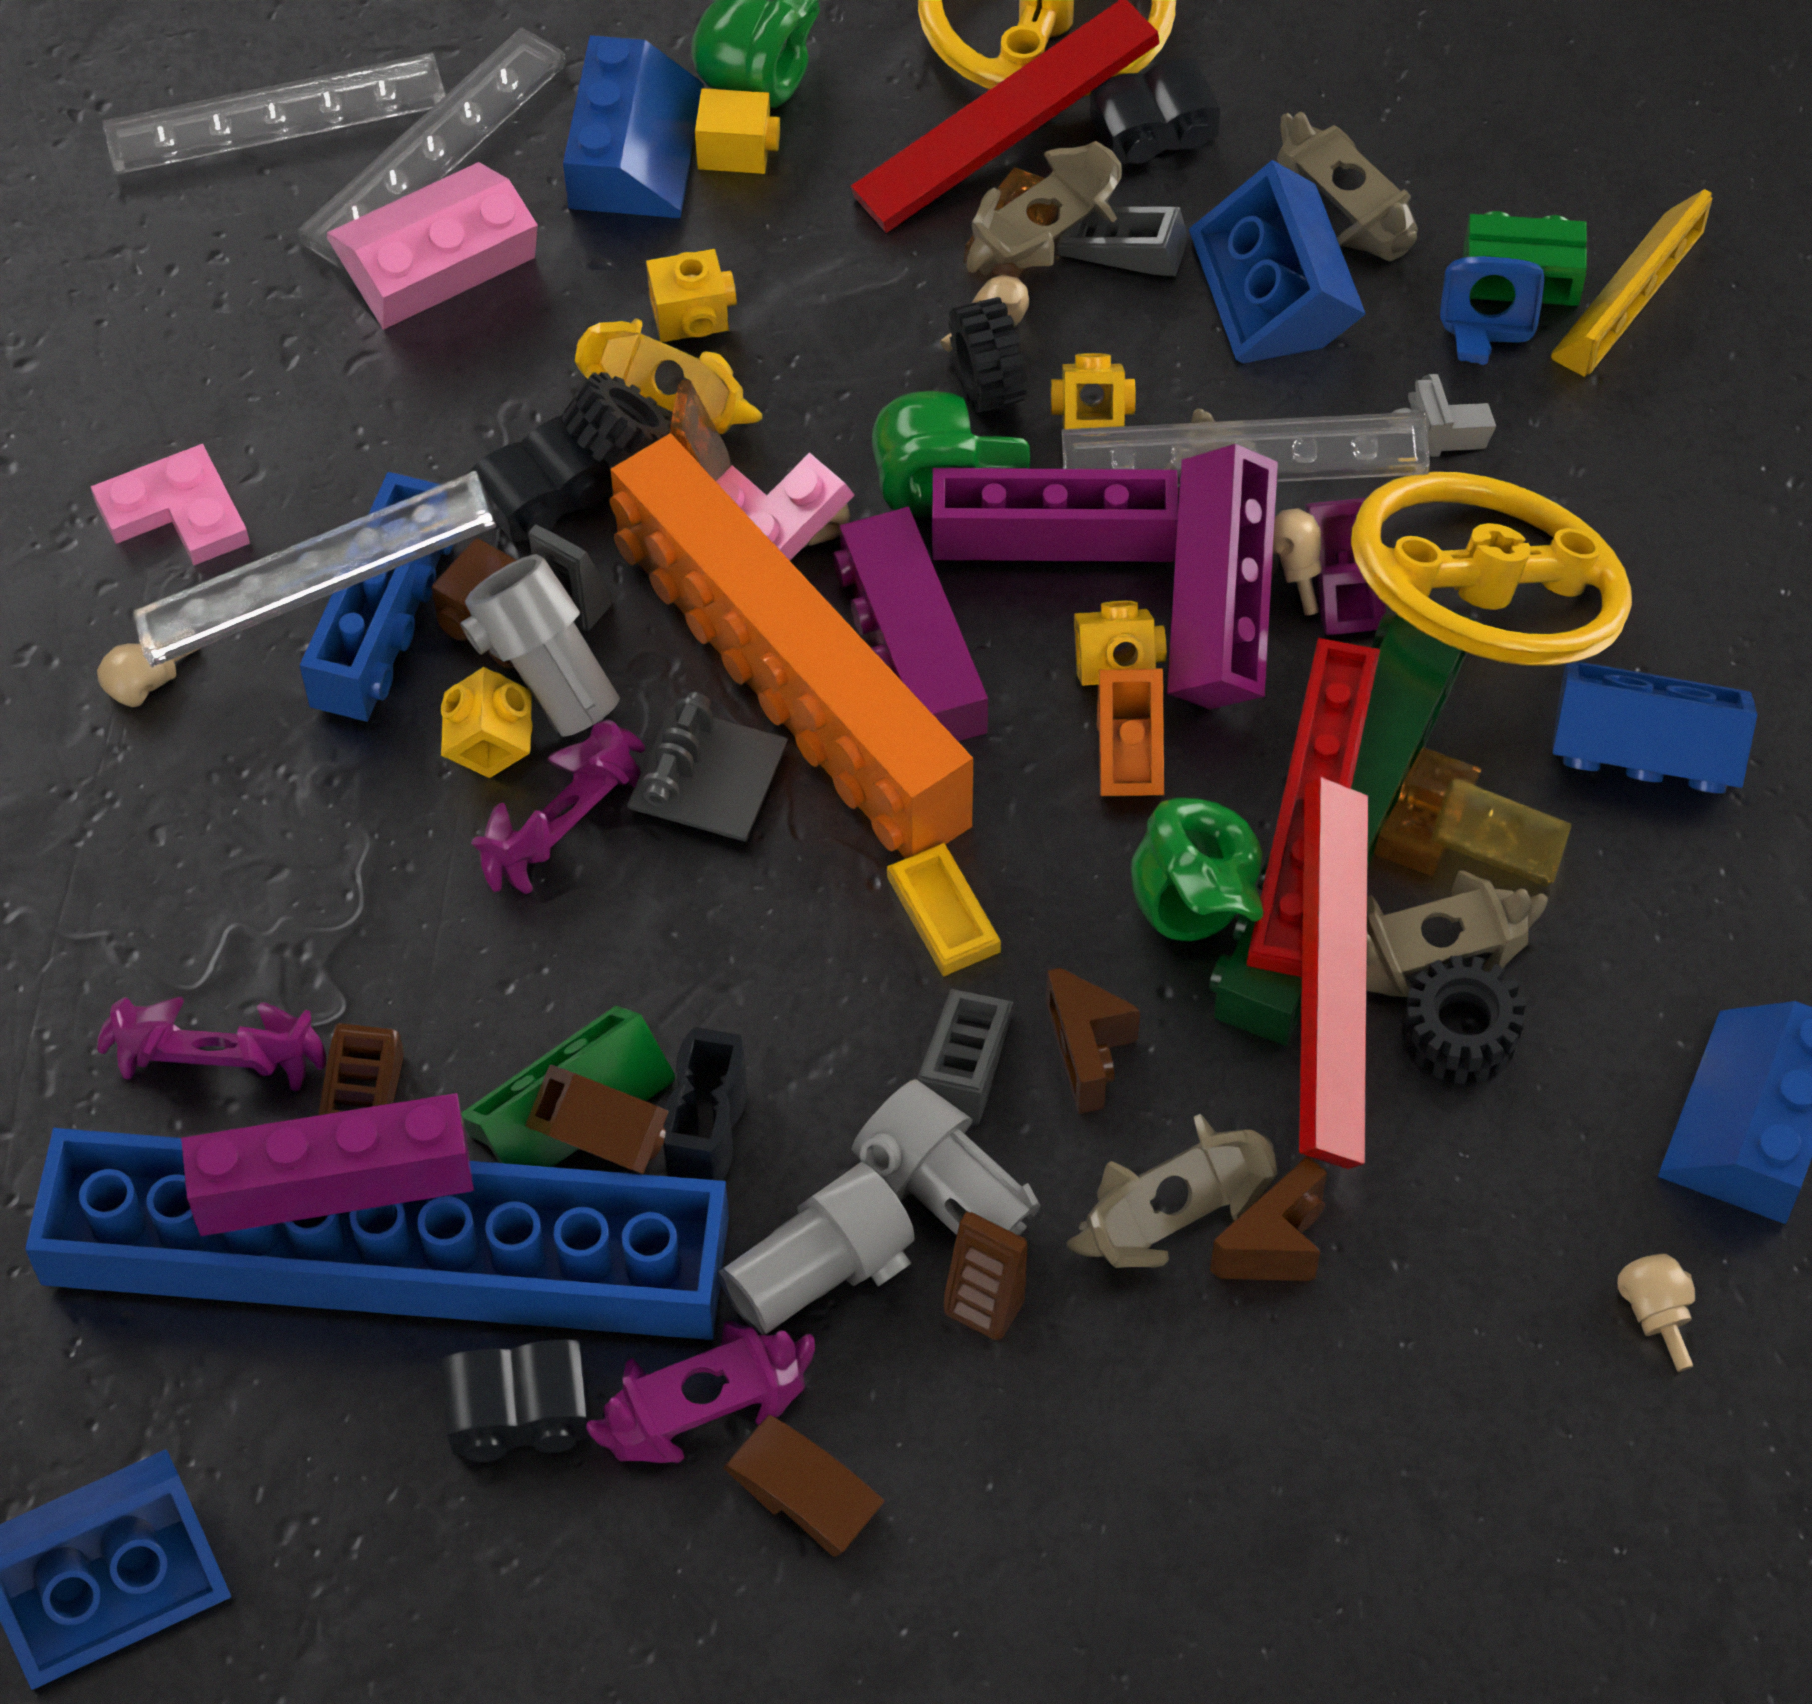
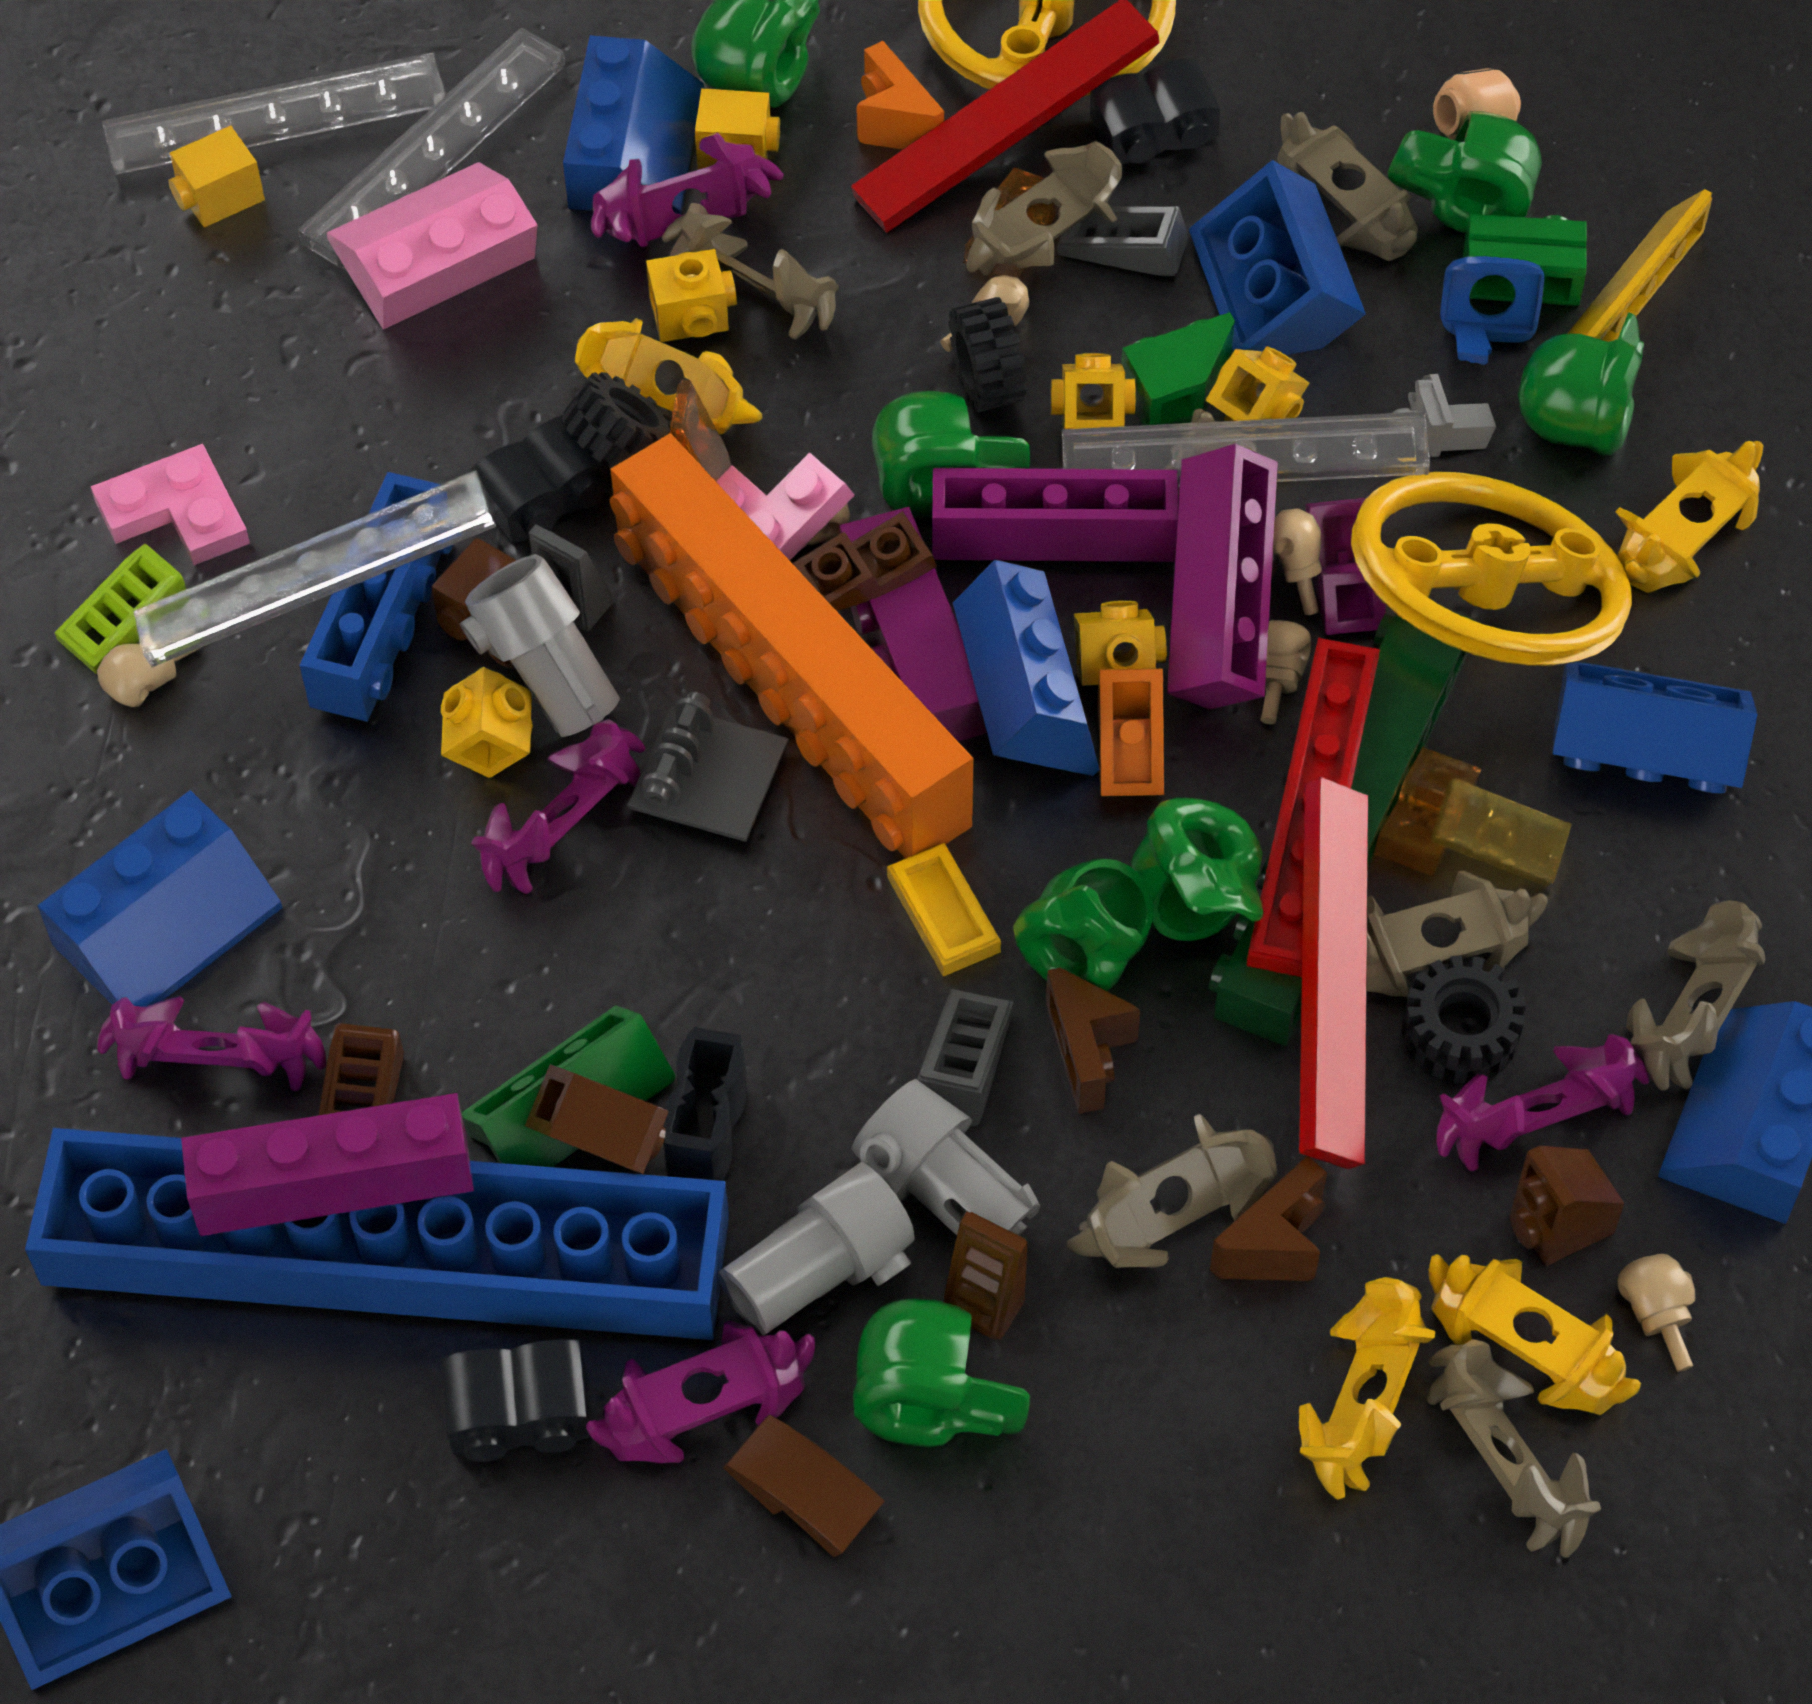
none -> blue slope [37,790,283,1006]
none -> lime slope [54,544,190,674]
none -> yellow brick [168,125,265,228]
none -> magenta piece [591,132,784,247]
none -> dark tan piece [662,203,840,339]
none -> reddish brown slope [792,511,937,611]
none -> green piece [853,1299,1030,1447]
none -> orange slope [856,41,945,150]
none -> blue slope [953,560,1100,776]
none -> green piece [1013,858,1154,991]
none -> green slope [1121,312,1235,436]
none -> yellow brick [1206,346,1310,437]
none -> tan piece [1261,620,1311,724]
none -> yellow piece [1299,1277,1435,1500]
none -> green piece [1388,111,1542,234]
none -> dark tan piece [1427,1339,1601,1558]
none -> yellow piece [1428,1254,1641,1416]
none -> light nougat head [1433,68,1521,140]
none -> magenta piece [1436,1034,1650,1171]
none -> reddish brown slope [1510,1146,1625,1266]
none -> green piece [1518,312,1644,455]
none -> yellow piece [1615,441,1764,593]
none -> dark tan piece [1626,900,1766,1090]

